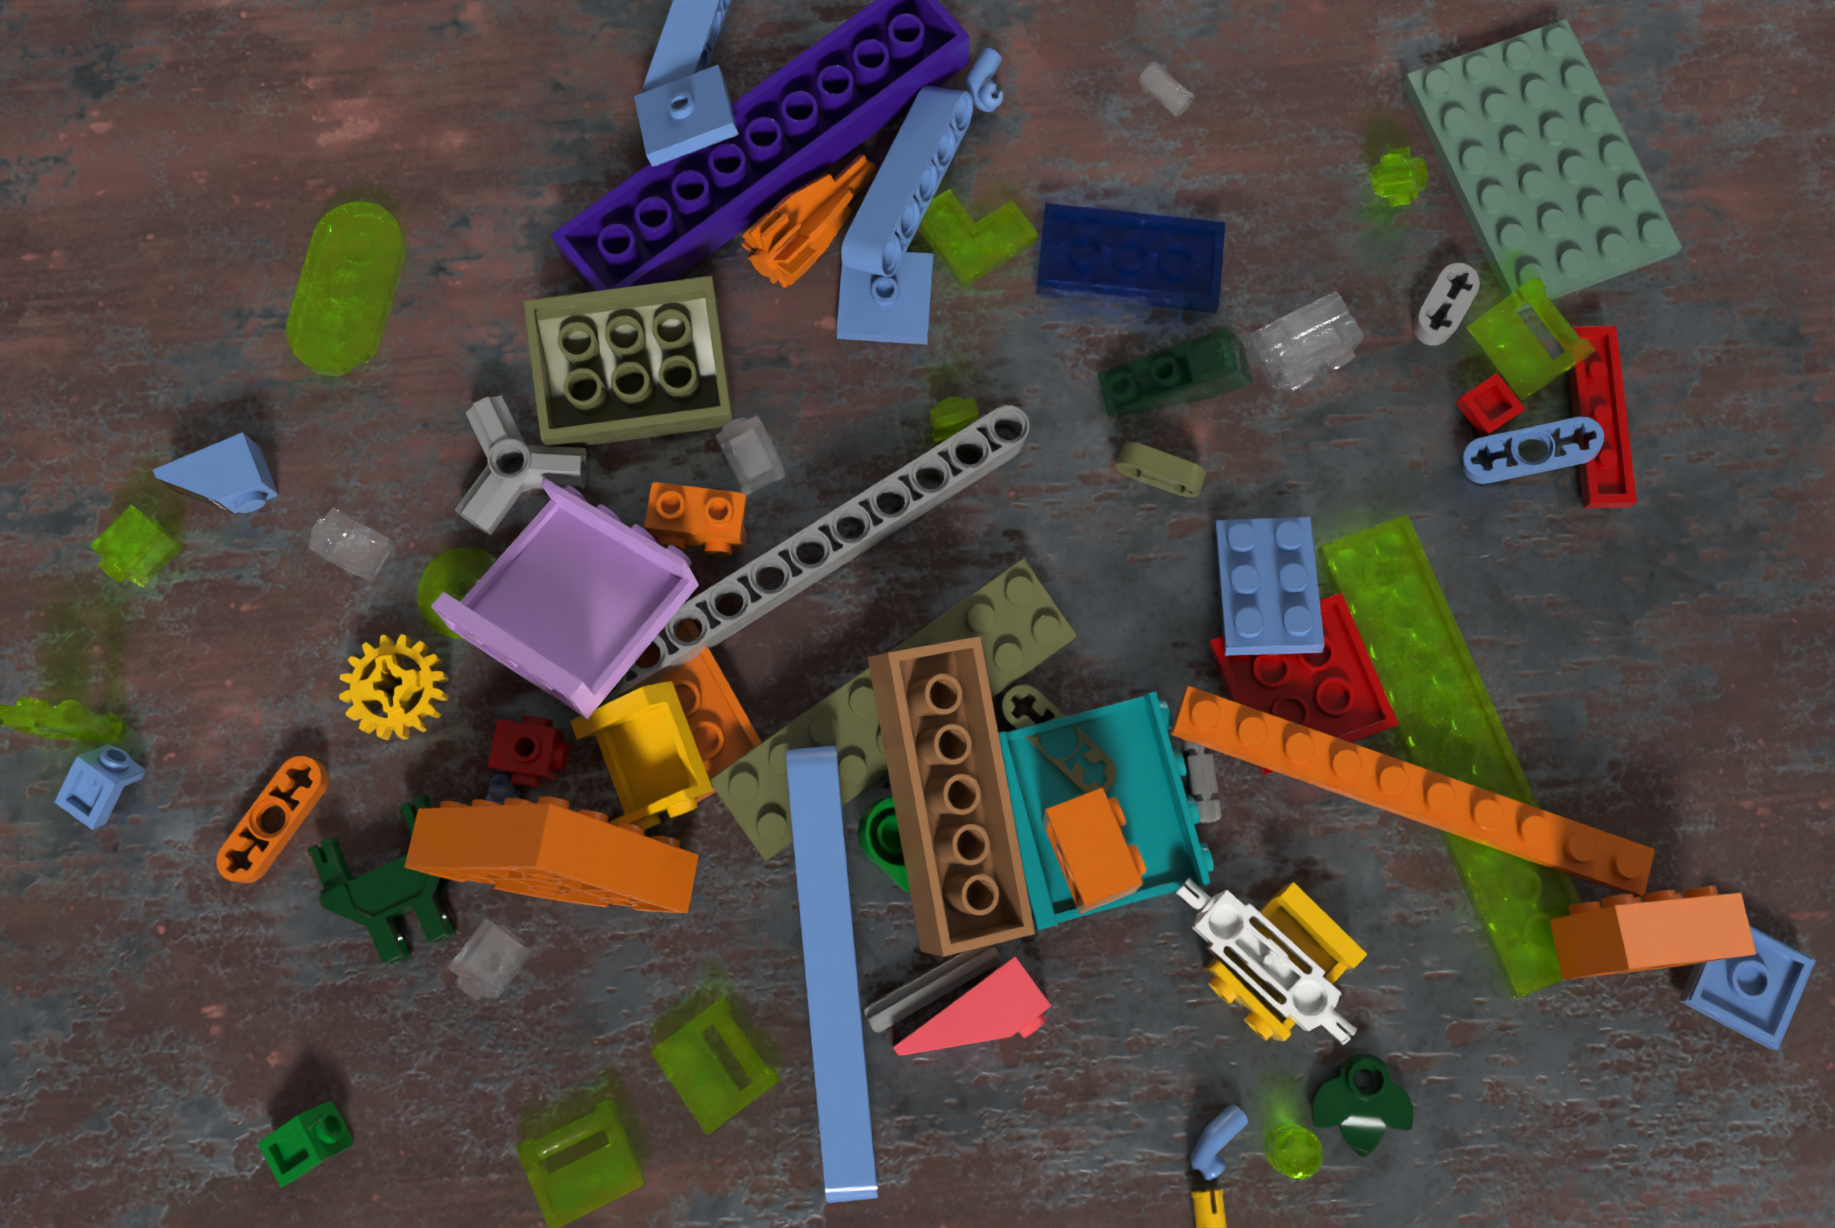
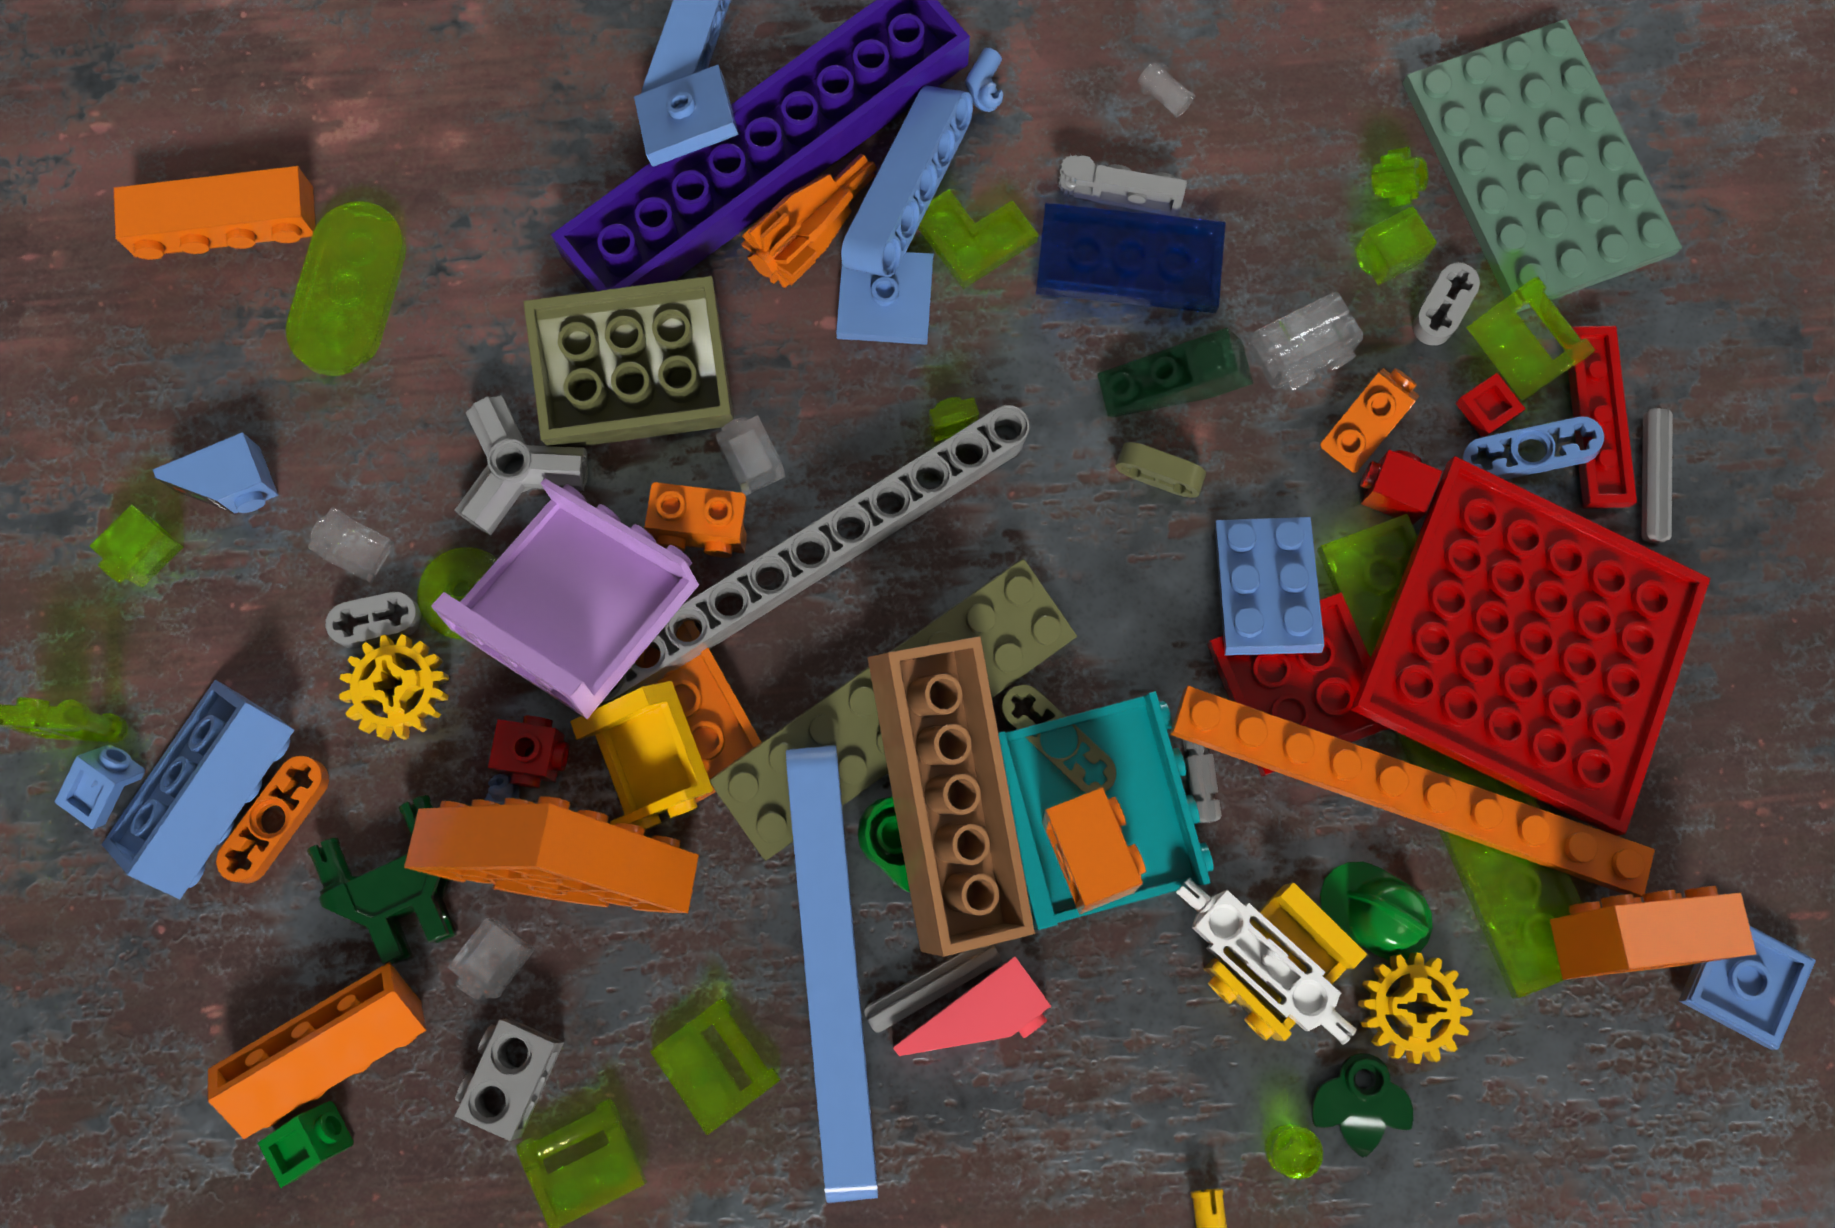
medium blue arm [1190,1104,1248,1180] -> none
none -> medium blue slope [101,680,294,899]
none -> orange brick [114,166,316,260]
none -> orange brick [208,962,426,1139]
none -> light grey beam [325,592,422,648]
none -> light grey brick [455,1018,564,1141]
none -> light grey hinge [1058,154,1187,217]
none -> orange bracket [1320,368,1420,473]
none -> green piece [1320,862,1433,961]
none -> red plate [1351,456,1711,836]
none -> clear neon green brick [1355,205,1437,286]
none -> yellow gear [1358,953,1473,1064]
none -> red brick [1360,449,1442,525]
none -> light grey axle [1642,408,1673,543]

